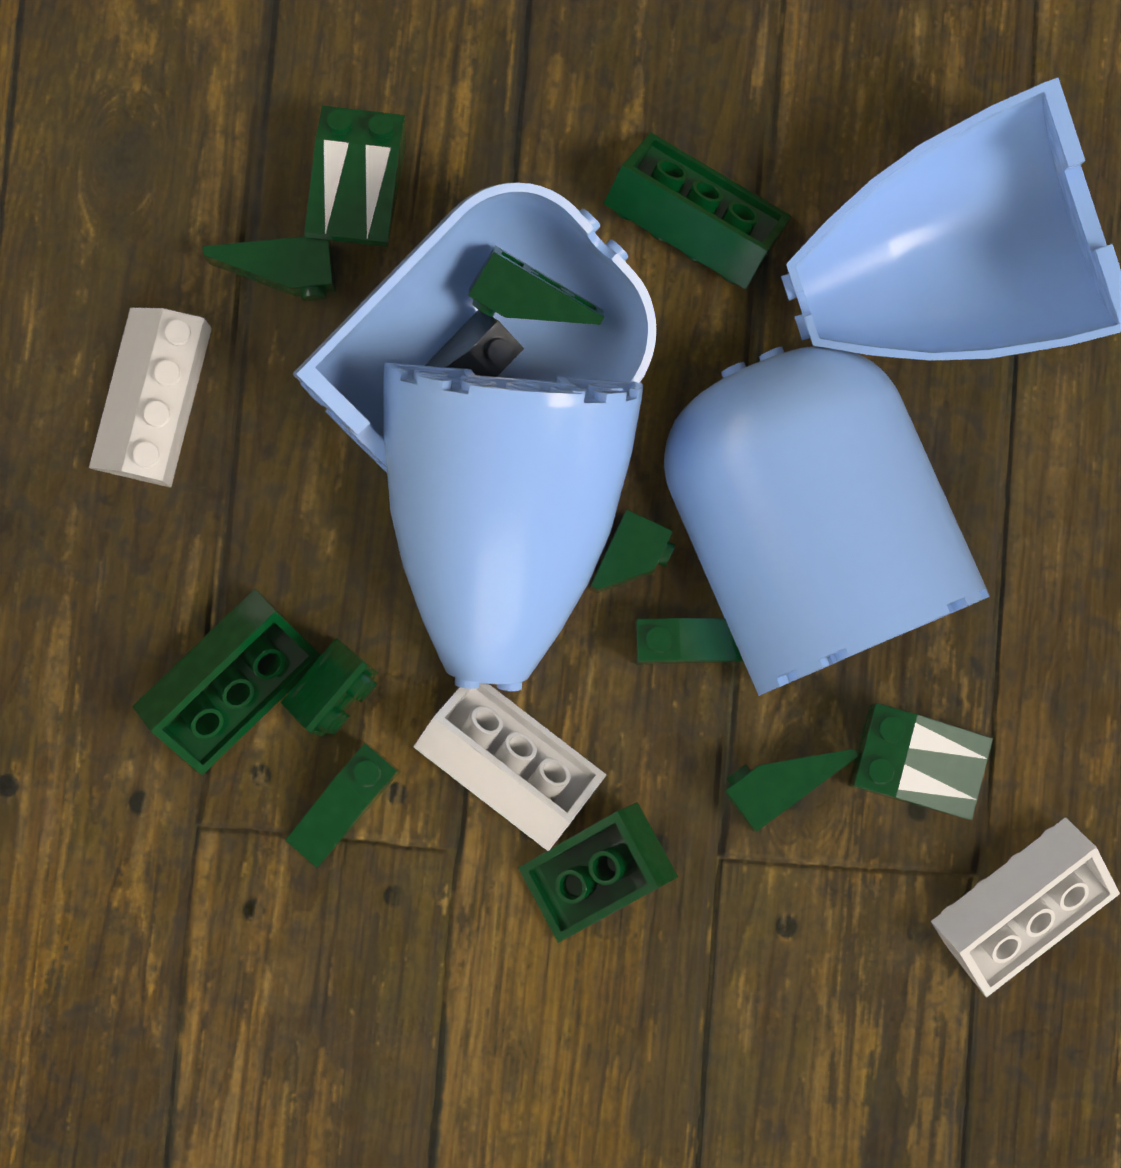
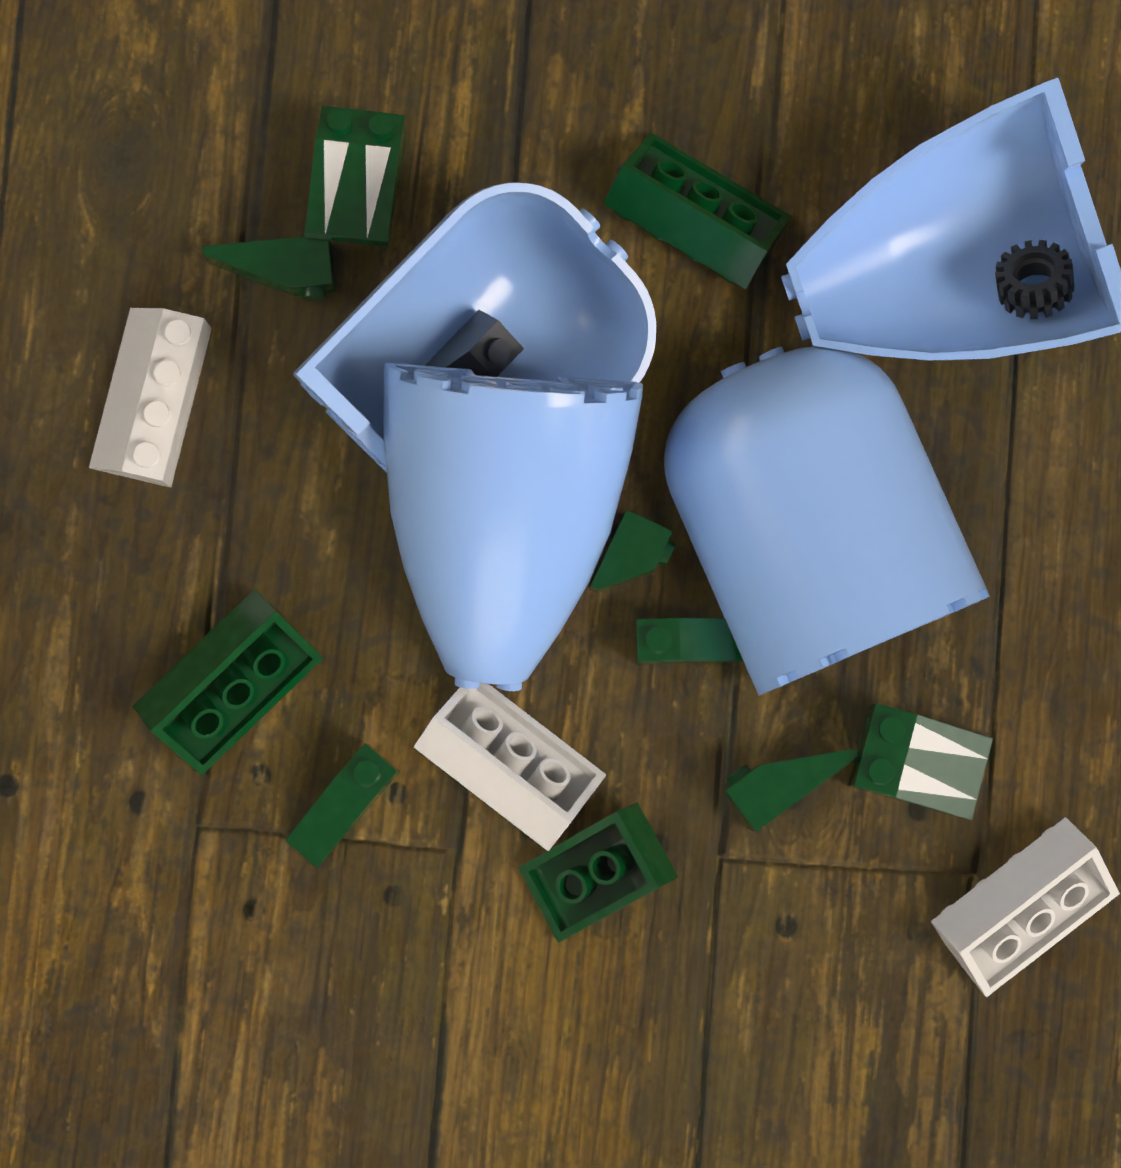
dark green slope [281,638,378,737] -> none
dark green slope [468,245,604,325] -> none
none -> black tyre [995,240,1075,319]

